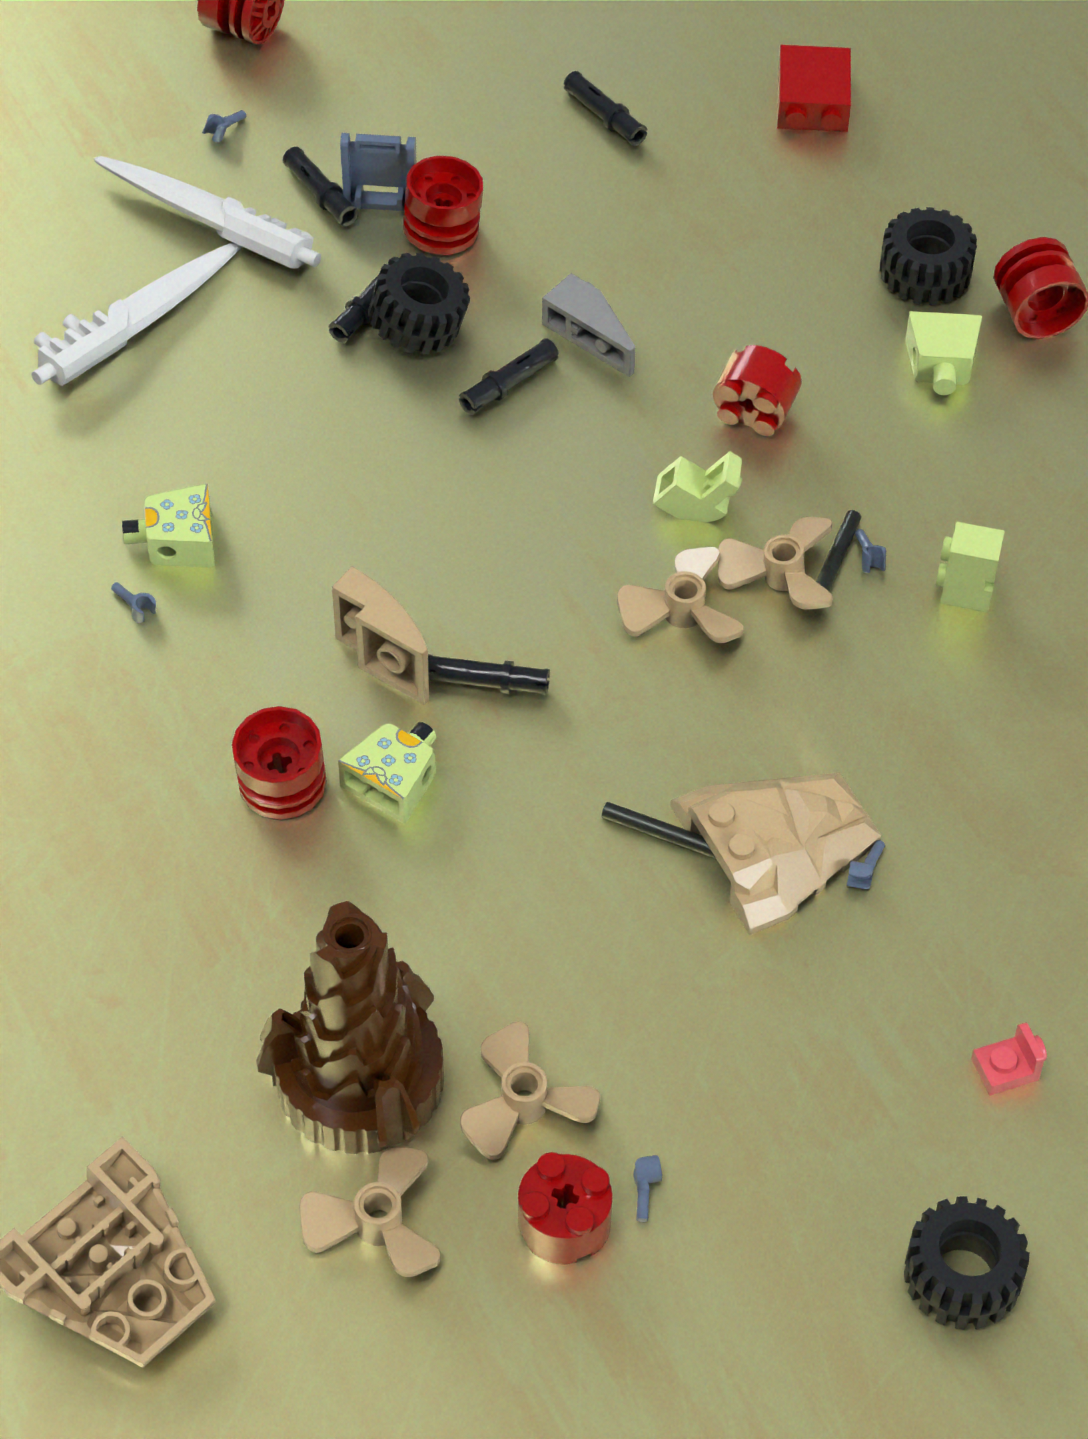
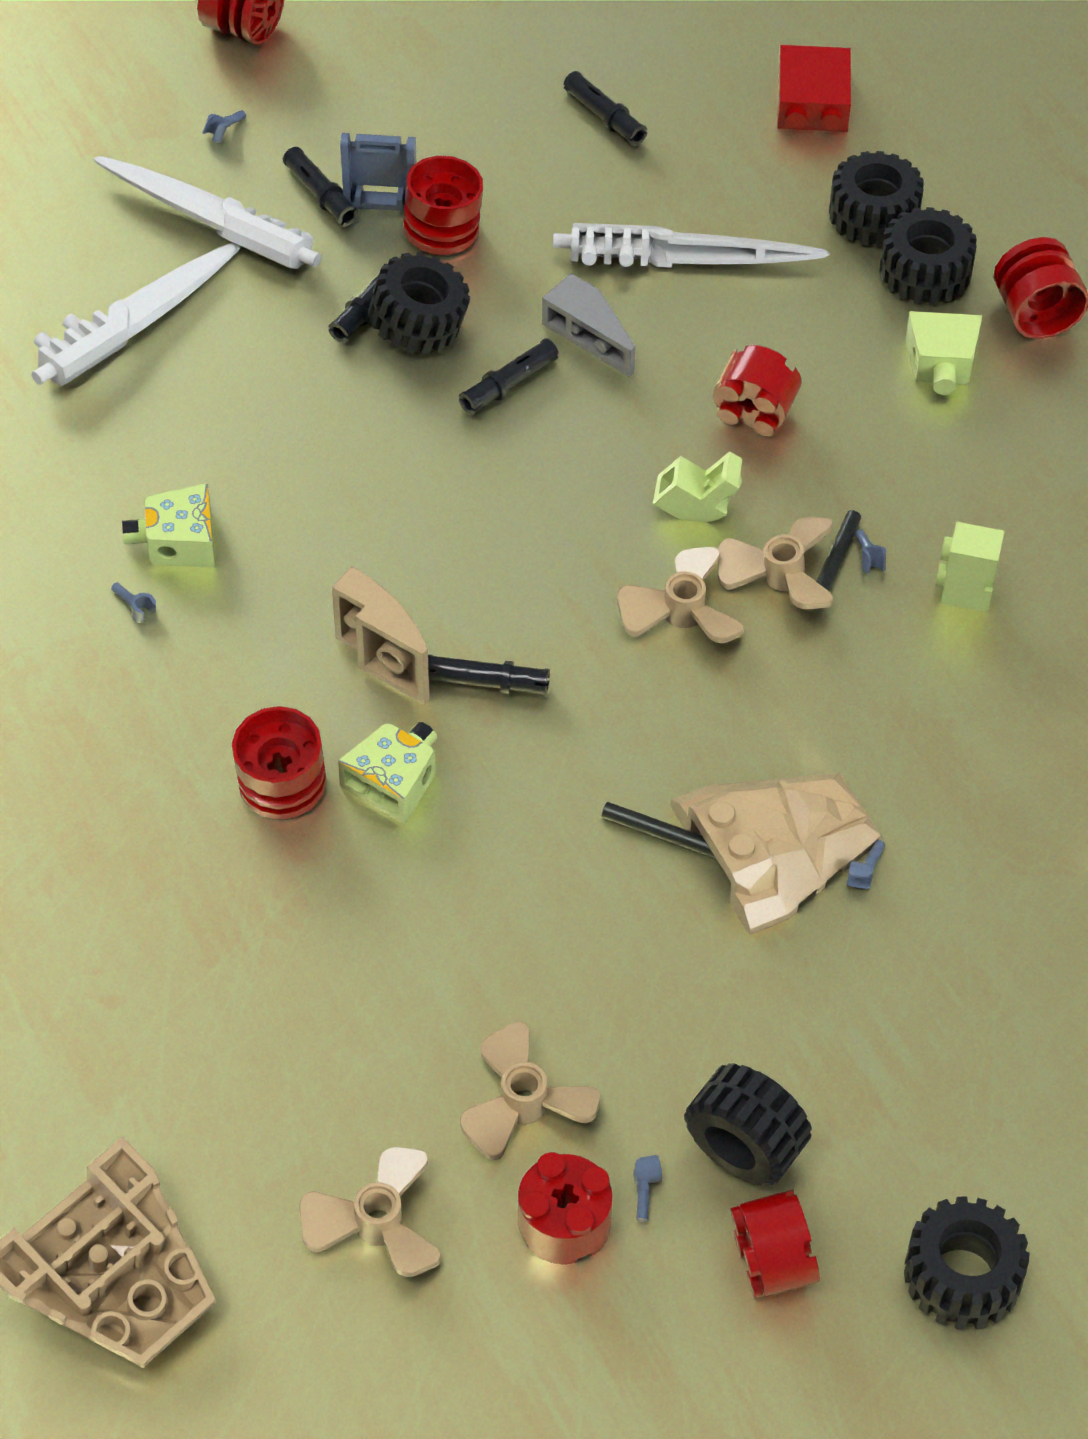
reddish brown cone [256,901,444,1154] -> none
coral bracket [971,1022,1047,1096] -> none
none -> white piece [553,223,830,267]
none -> black tyre [684,1063,812,1186]
none -> red brick [730,1189,820,1298]
none -> black tyre [829,151,924,247]

